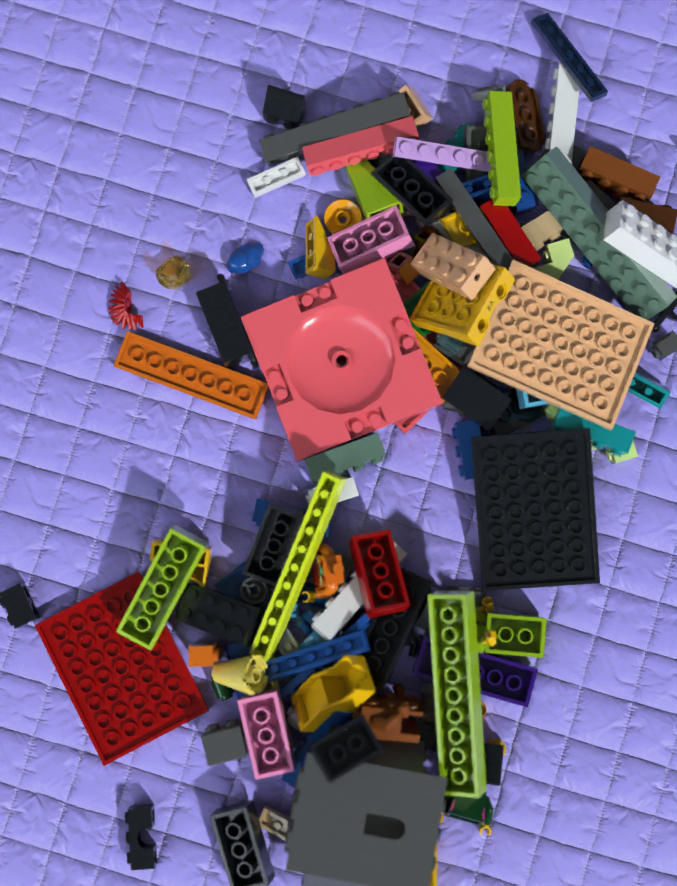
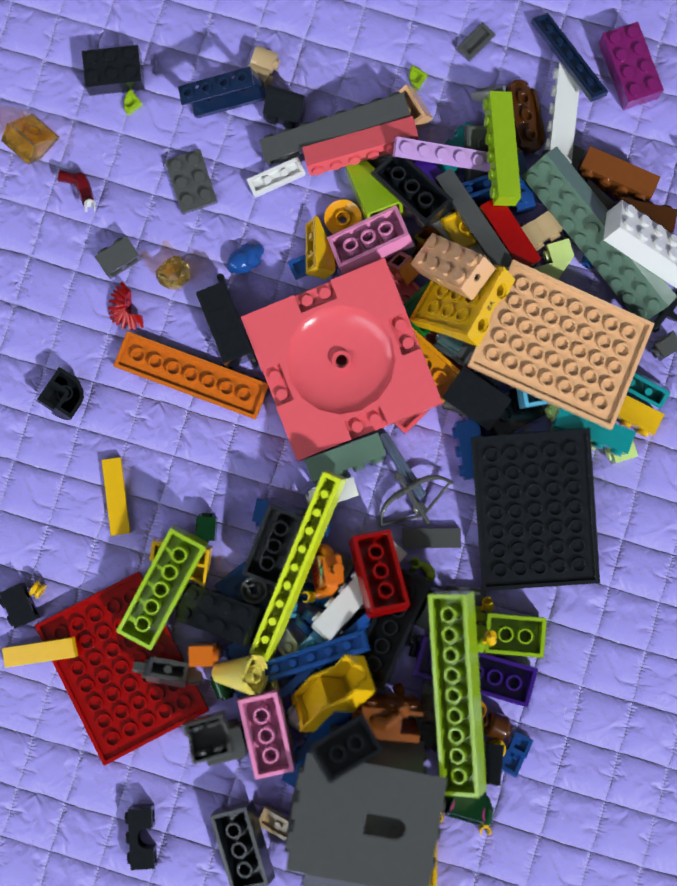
none -> clear yellow slope [1,113,59,164]
none -> yellow tile [2,637,78,668]
none -> yellow bush [29,580,47,599]
none -> black brick [36,367,84,420]
none -> dark red arm [58,170,96,212]
none -> black brick [82,45,145,96]
none -> dark grey brick [95,236,142,280]
none -> yellow tile [102,457,131,536]
none -> lime tile [124,89,143,116]
none -> dark grey hinge [132,657,203,688]
none -> dark grey plate [165,149,218,215]
none -> dark blue window [178,67,266,119]
none -> dark grey piece [182,710,235,765]
none -> dark green brick [195,513,218,541]
none -> tan brick [248,46,280,92]
none -> sand blue axle [379,432,426,499]
none -> dark grey piece [379,471,454,527]
none -> dark grey tile [403,528,461,548]
none -> lime arm [408,557,436,581]
none -> lime tile [409,65,428,92]
none -> dark grey tile [456,22,496,62]
none -> reddish brown head [482,712,512,740]
none -> blue slope [502,731,533,778]
none -> magenta brick [598,22,664,110]
none -> yellow brick [617,395,665,437]

